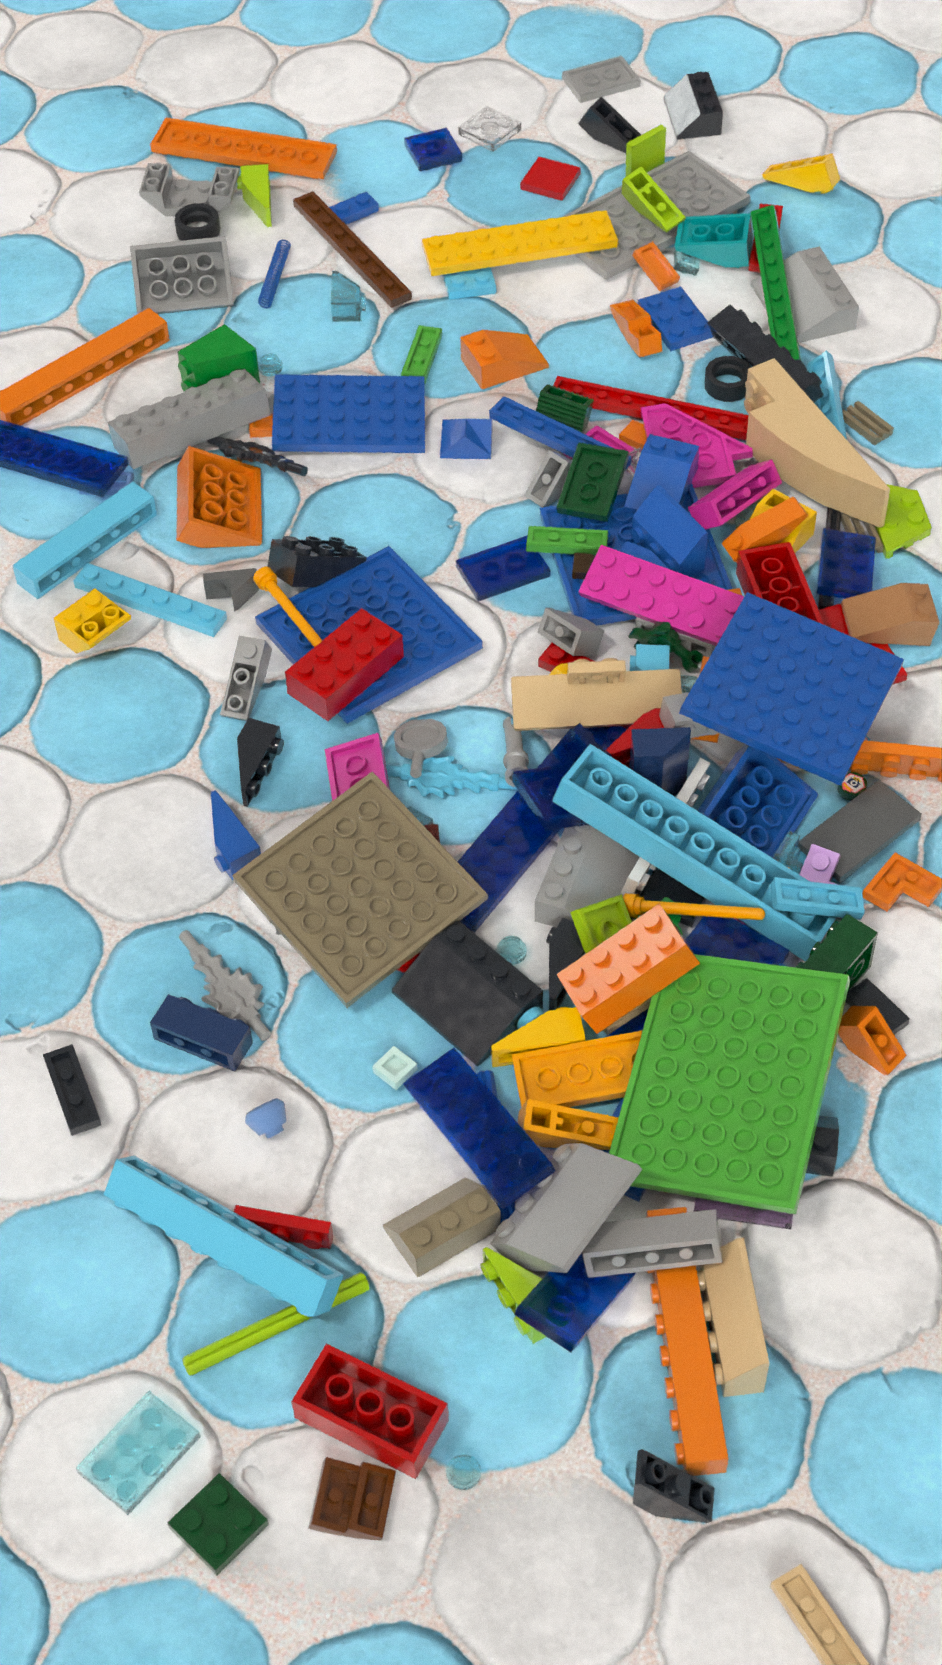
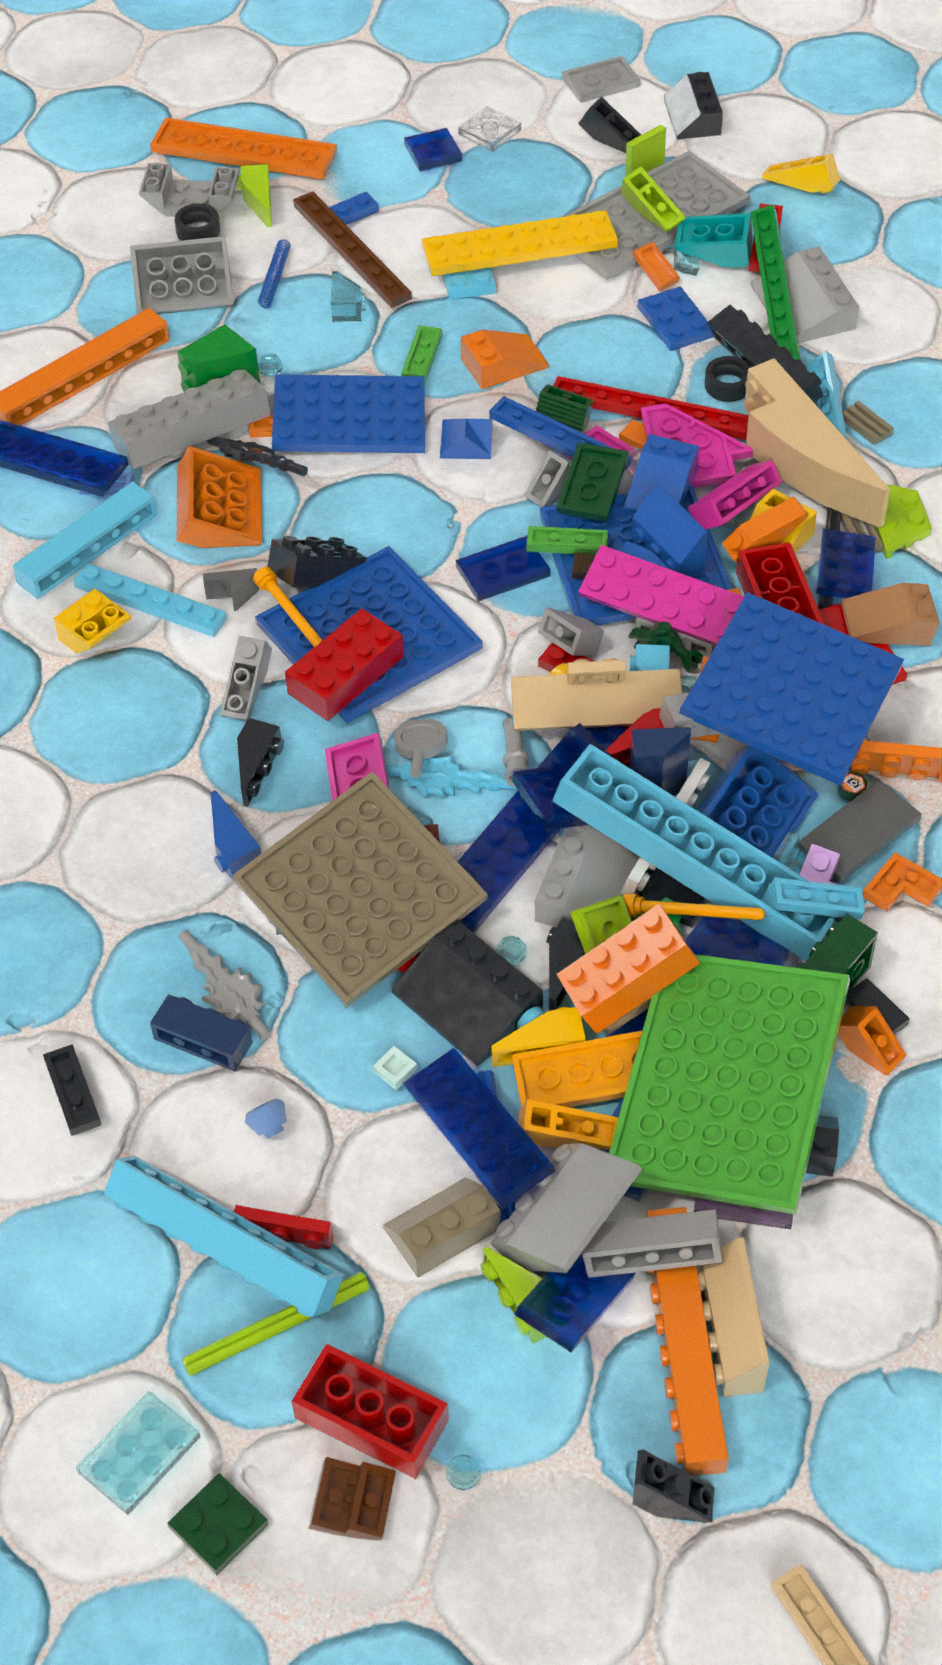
red tile [520,156,581,201] -> none
orange slope [610,299,663,357] -> none

